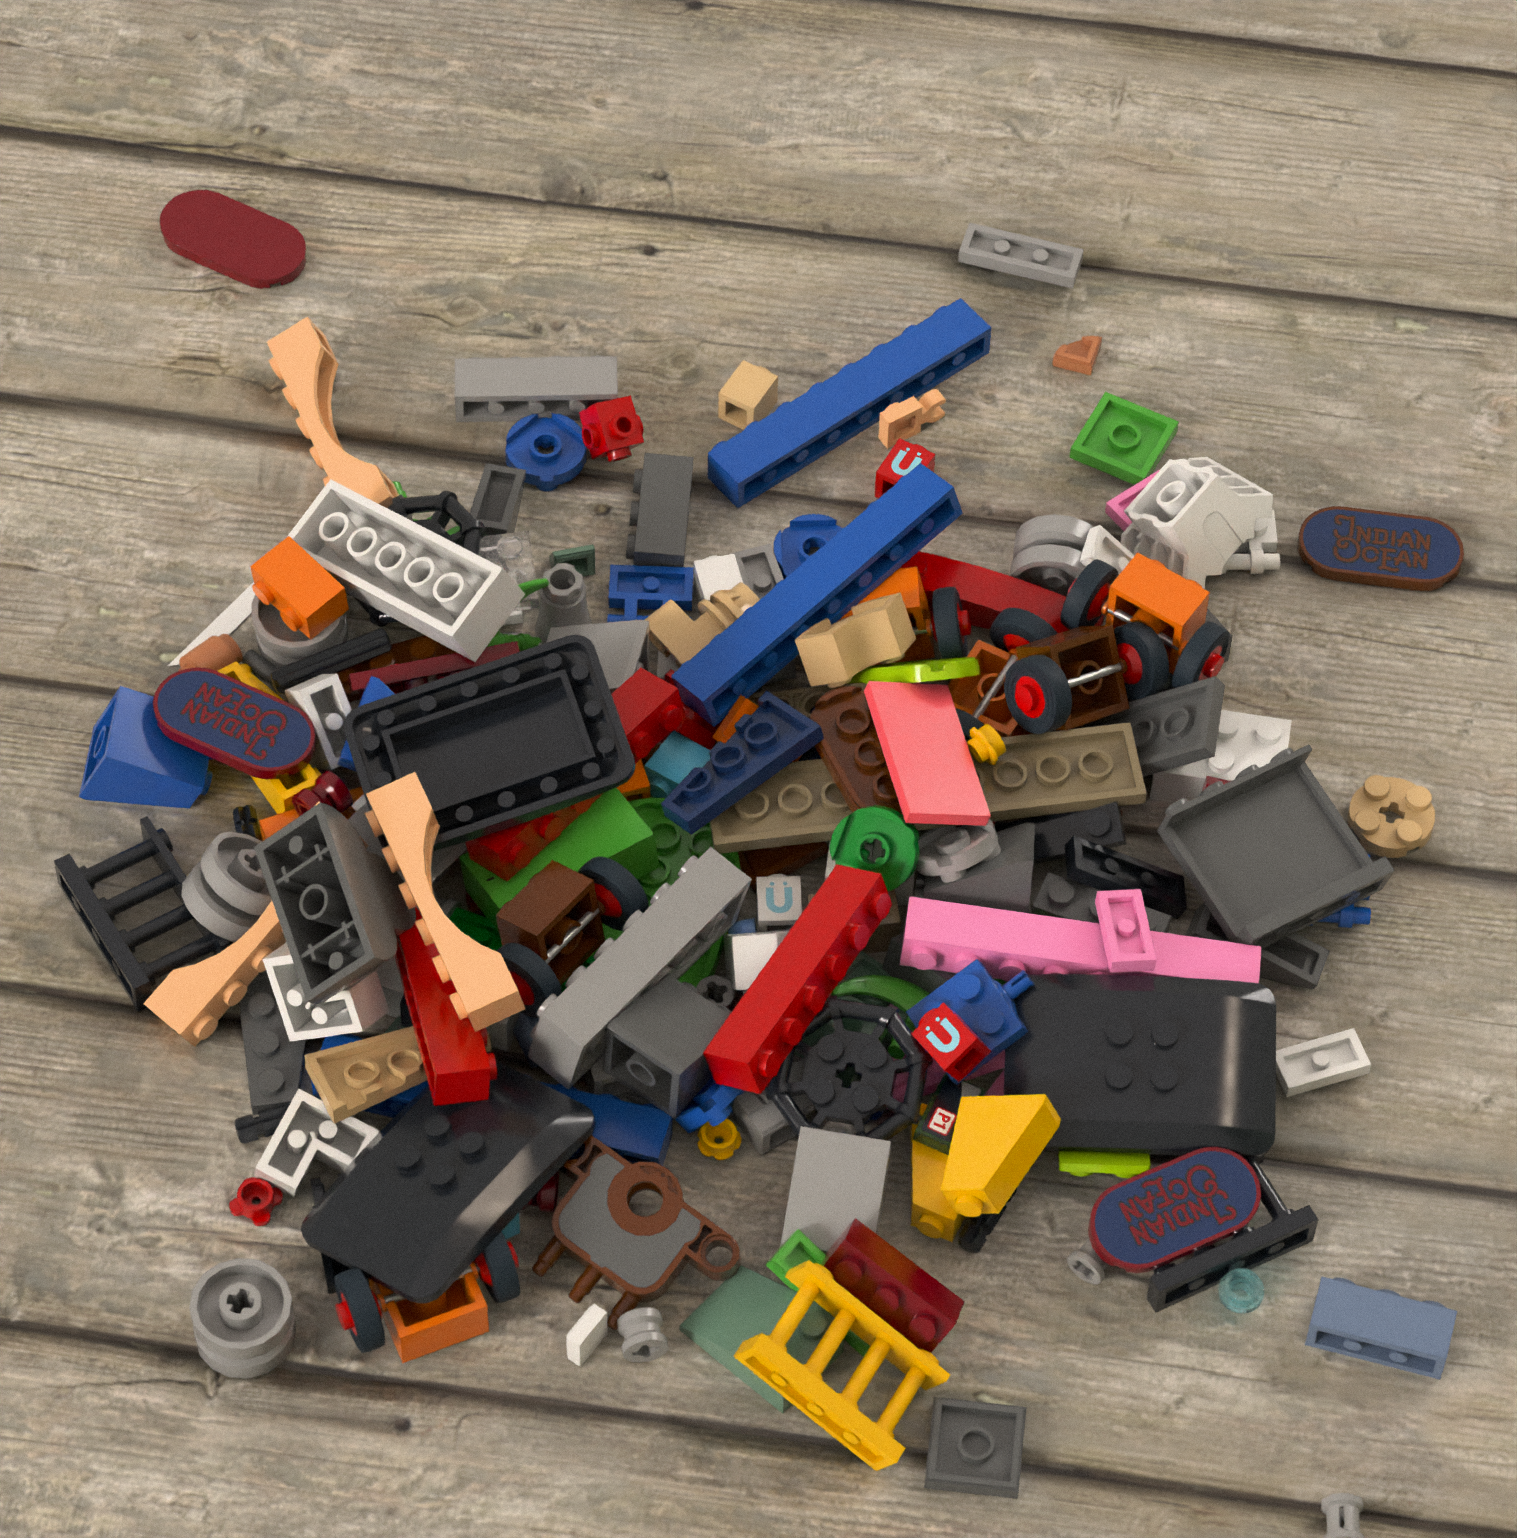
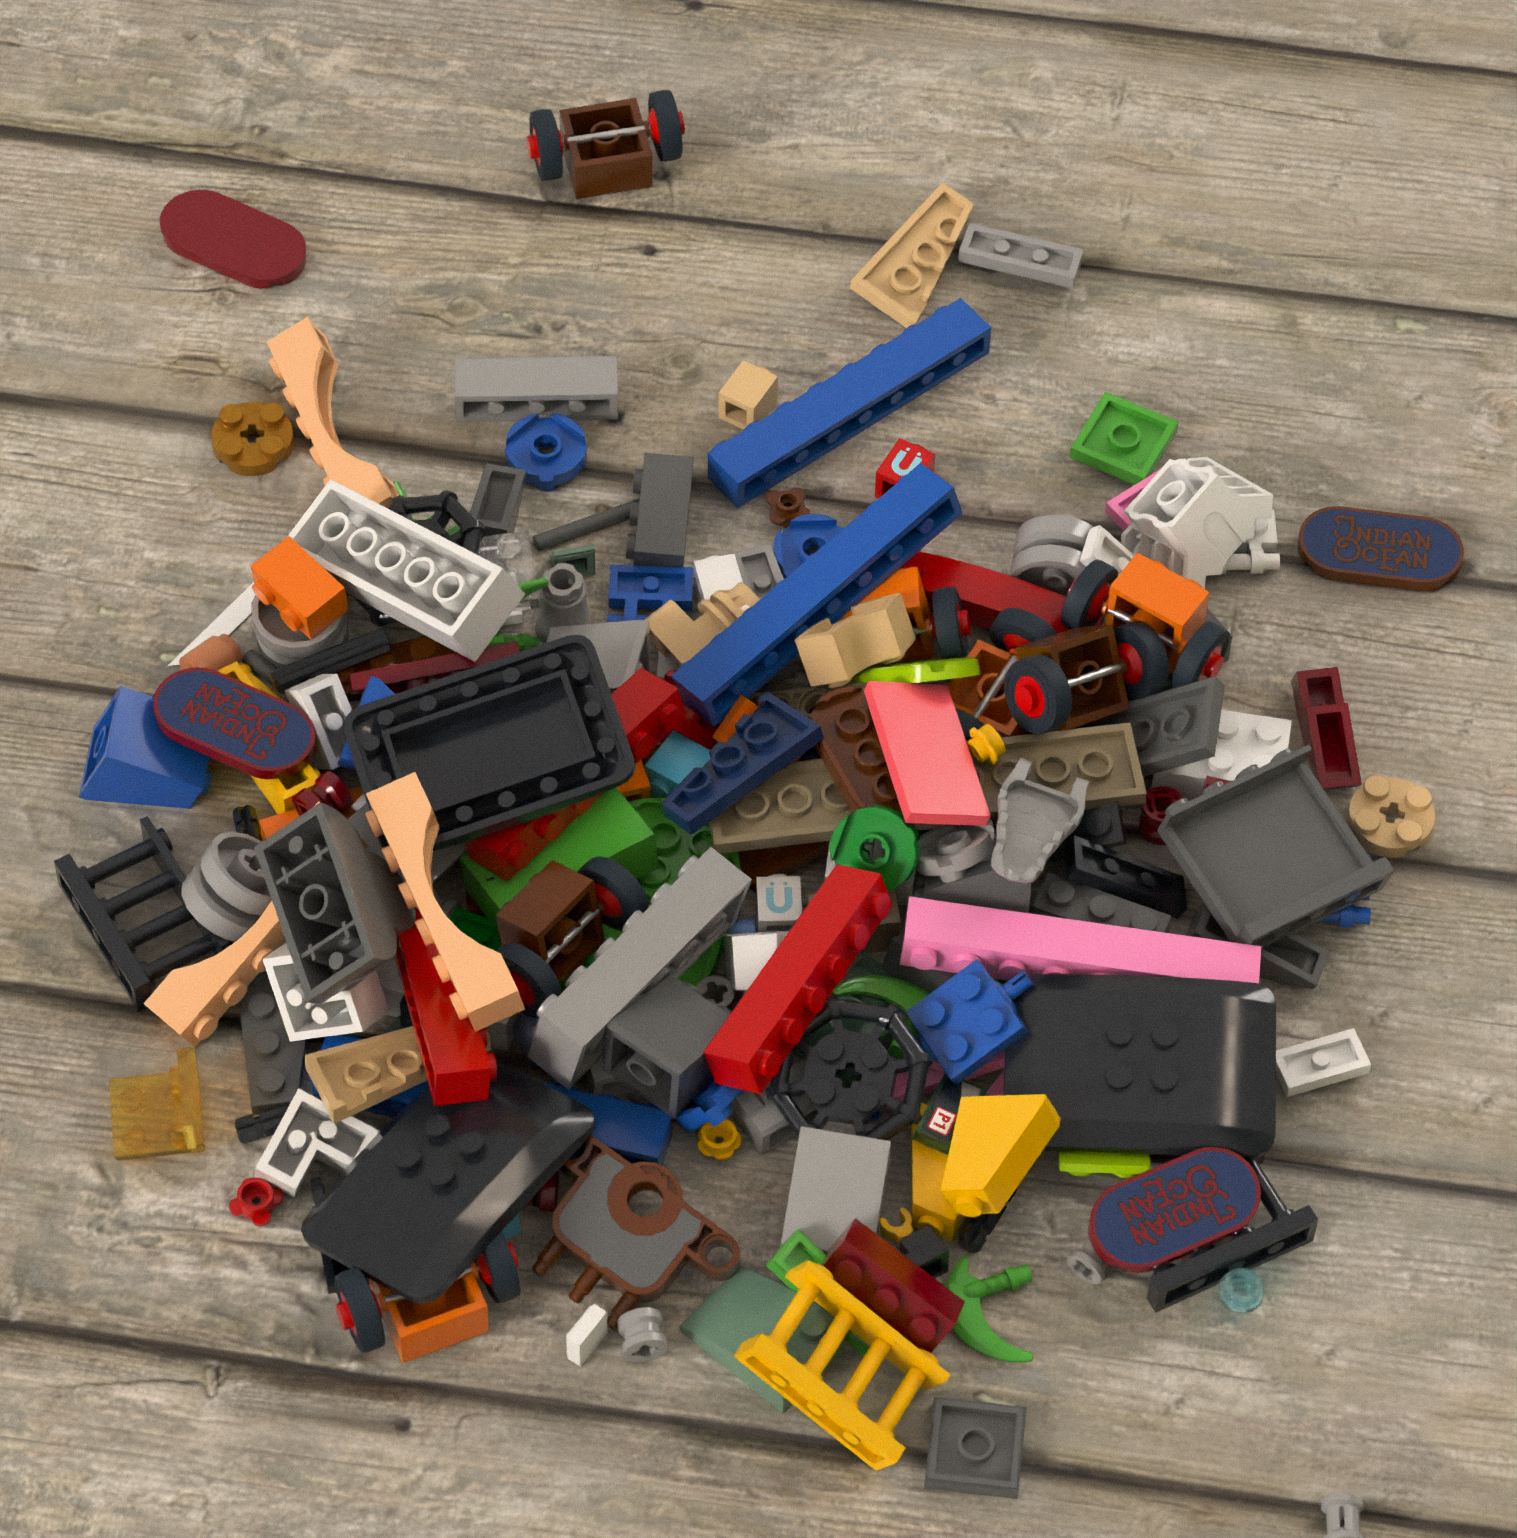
light grey wheel [189,1258,296,1379] -> none
red brick [579,395,644,462] -> none
light nougat plate [878,389,946,449] -> none
red brick [911,1002,991,1082] -> none
nougat tile [1052,336,1102,376] -> none
bright pink plate [1095,889,1157,973] -> none
sand blue brick [1305,1276,1457,1380] -> none
none -> clear yellow bracket [109,1047,205,1161]
none -> pearl gold plate [211,402,294,476]
none -> reddish brown brick [526,90,685,199]
none -> dark grey bar [533,498,640,551]
none -> reddish brown plate [766,488,810,528]
none -> tan wing [849,182,974,328]
none -> black piece [880,1207,949,1278]
none -> bright green piece [941,1256,1034,1362]
none -> light grey animal [991,757,1090,884]
none -> dark red wheel [1139,786,1183,845]
none -> dark red slope [1291,667,1362,790]

